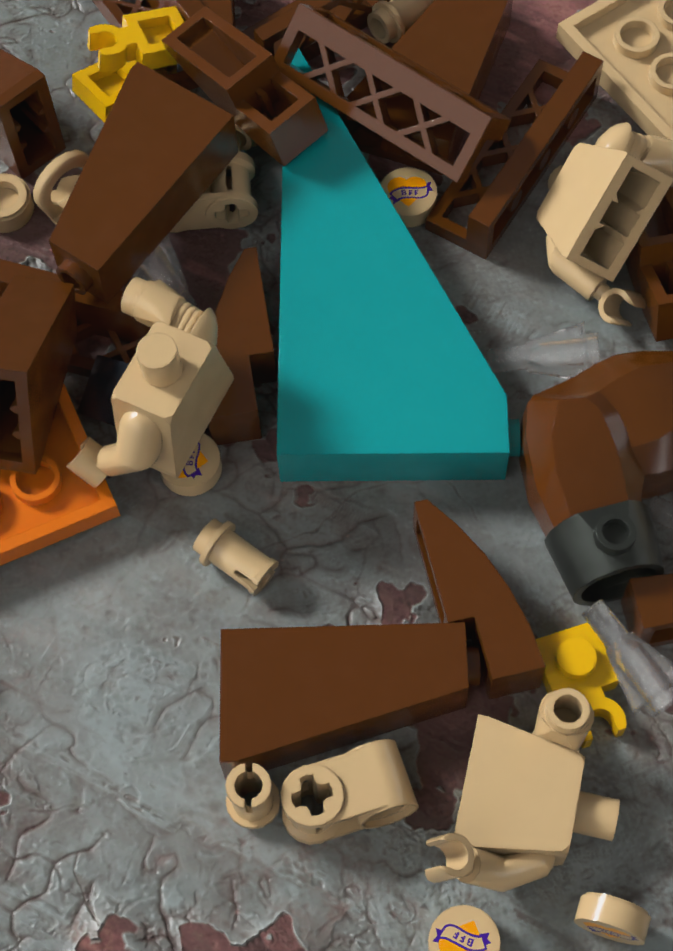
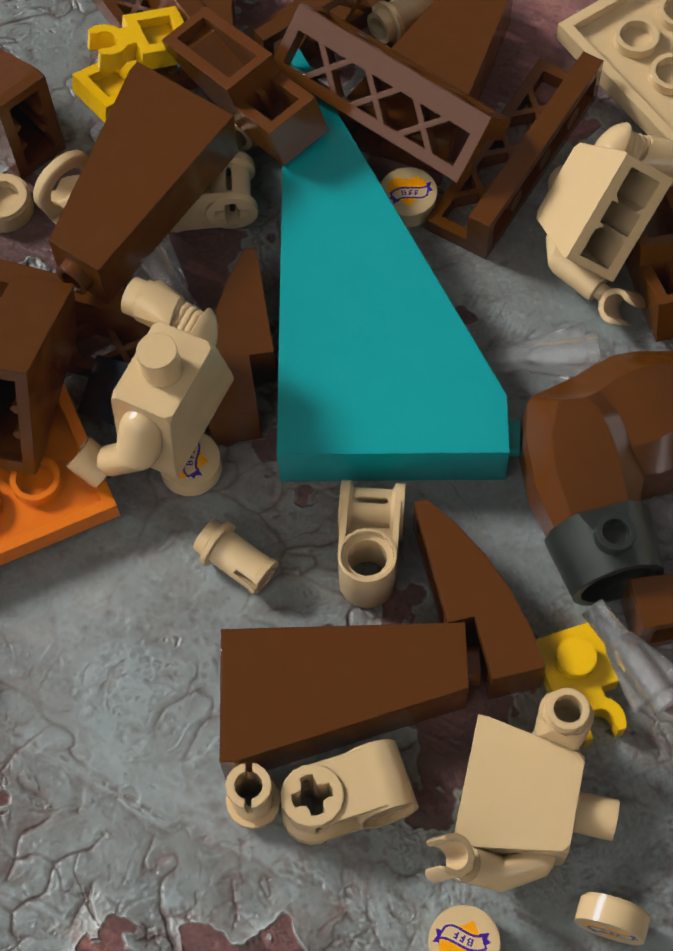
none -> tan piece [337,480,406,609]

